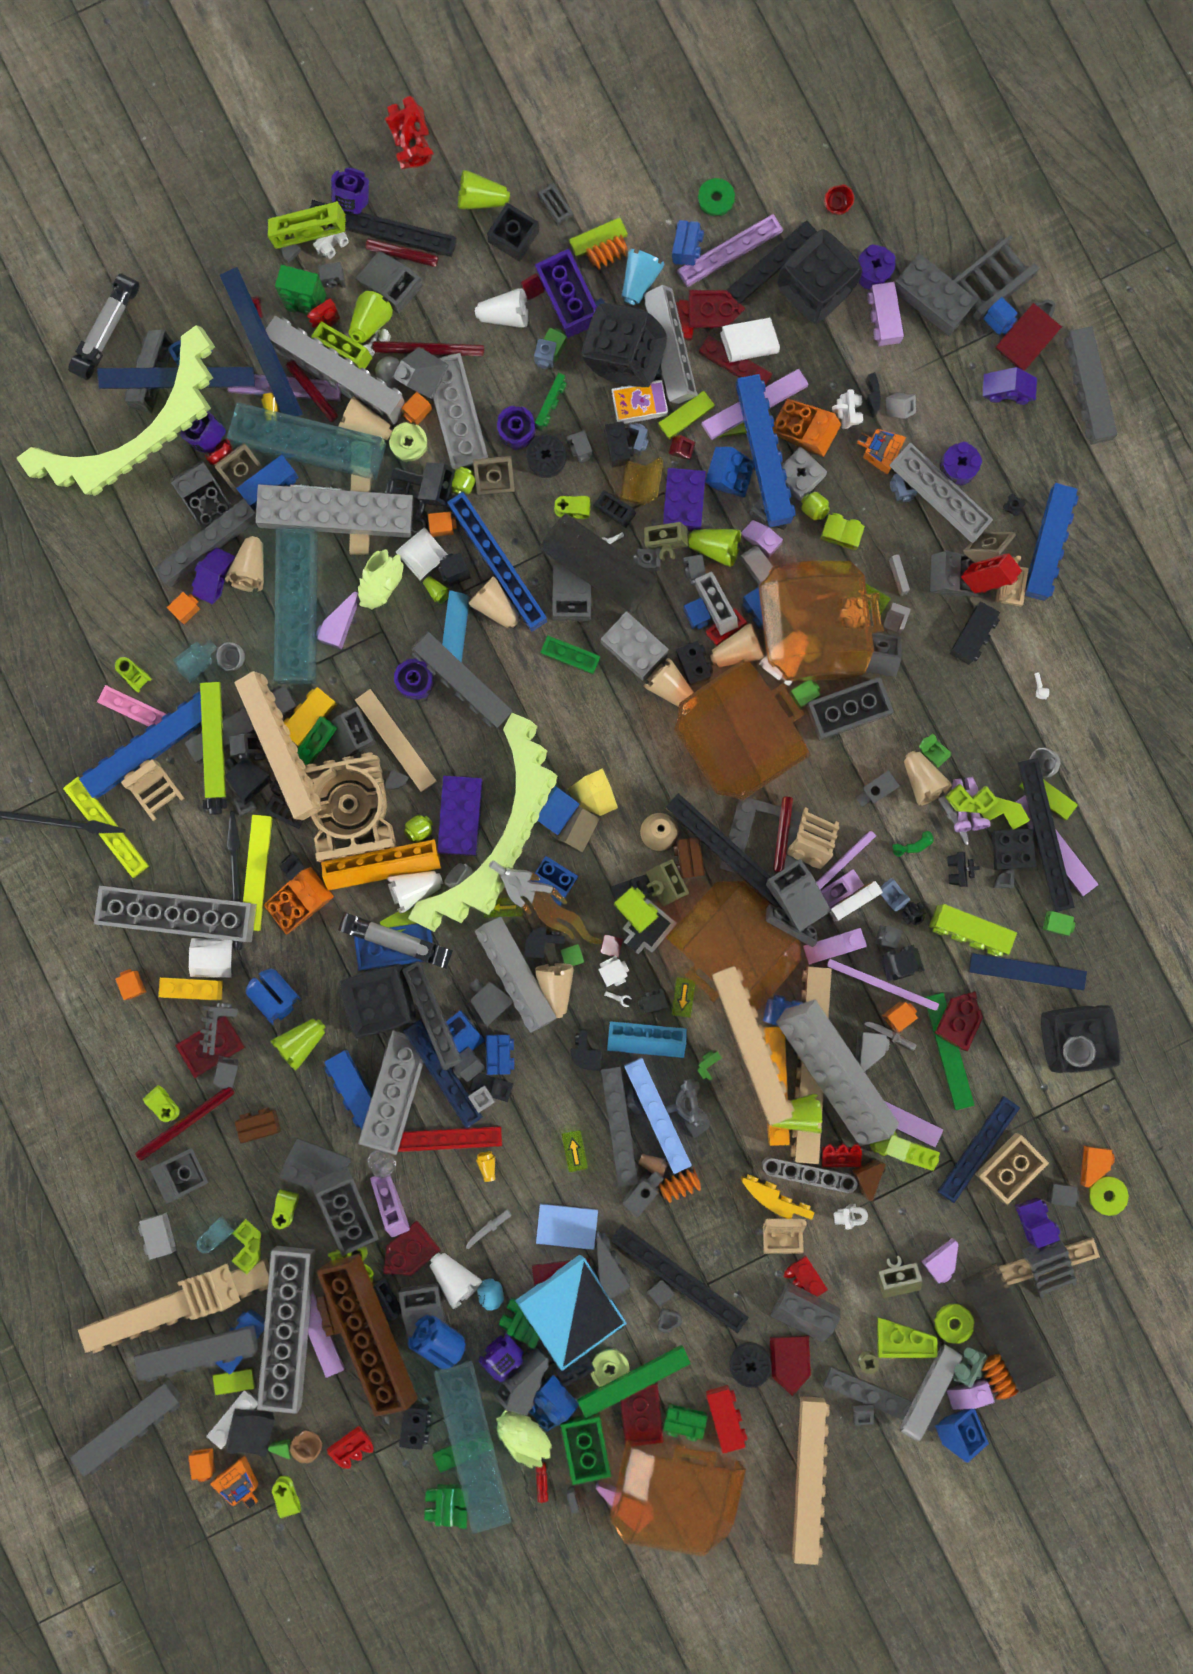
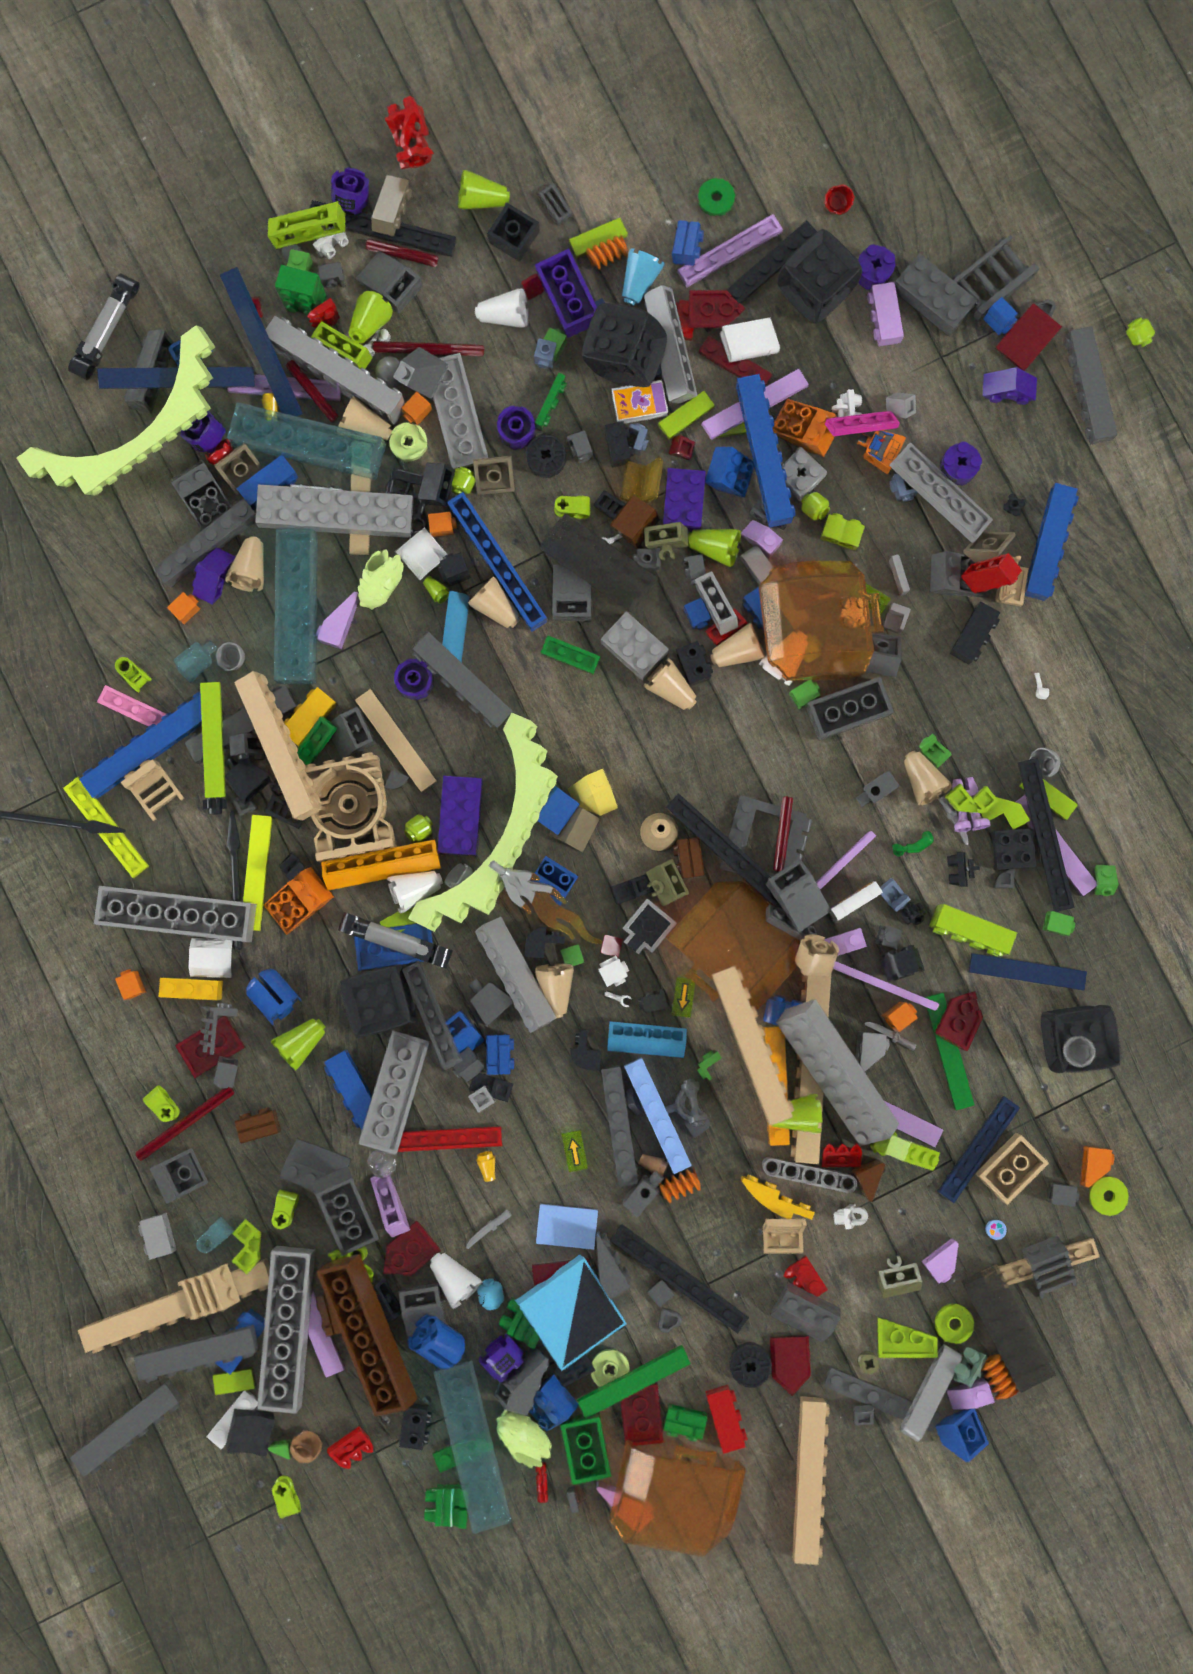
orange brick [189,1448,215,1482] -> none
torso [211,1455,259,1509] -> none
dark blue tile [403,1020,483,1128] -> none
clear neon green tile [484,897,523,918] -> none
lime brick [614,887,658,933] -> none
clear orange windscreen [674,659,811,800] -> none
tan plate [787,807,839,869] -> none
lavender slope [820,869,864,907] -> none
black slope [866,372,881,417] -> none
dark purple brick [1015,1197,1060,1248] -> none
none -> bright green brick [287,249,313,272]
none -> brick [371,175,411,236]
none -> reddish brown slope [610,495,660,549]
none -> tan brick [795,934,839,977]
none -> dark pink tile [825,411,900,436]
none -> light blue tile [986,1219,1007,1240]
none -> bright green bracket [1094,865,1119,896]
none -> lime head [1126,317,1155,347]

